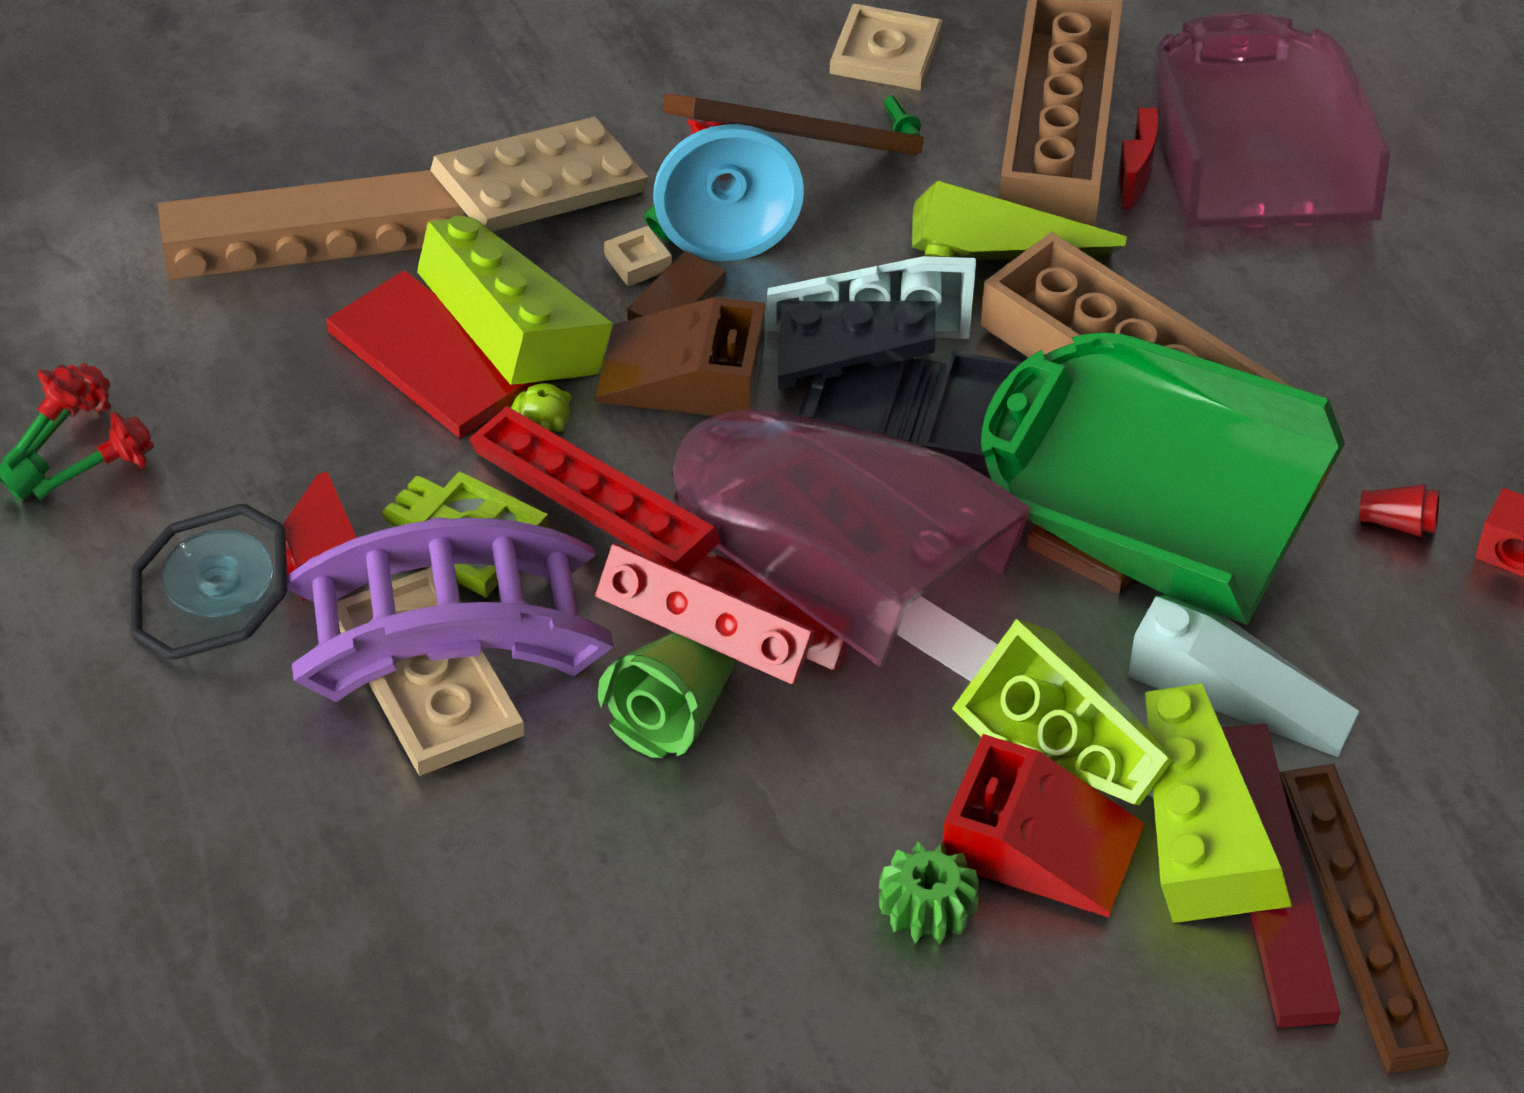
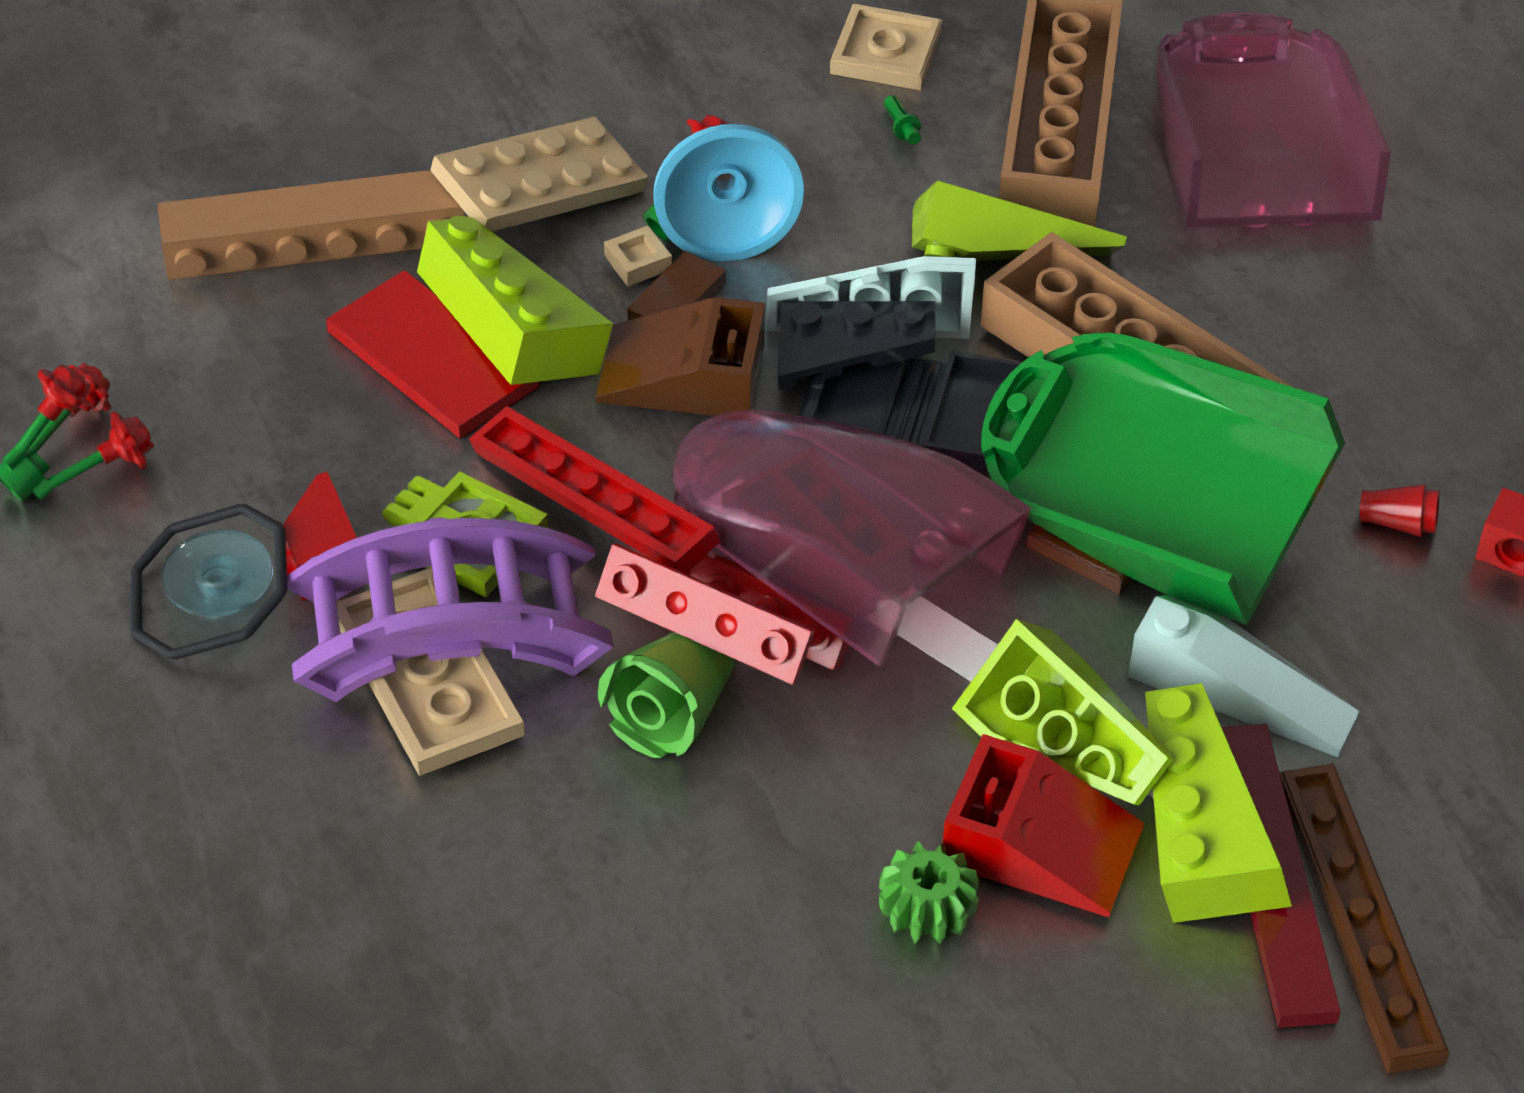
lime animal [511,383,571,432] -> none
reddish brown tile [662,93,924,155] -> none
red slope [1118,108,1158,209] -> none

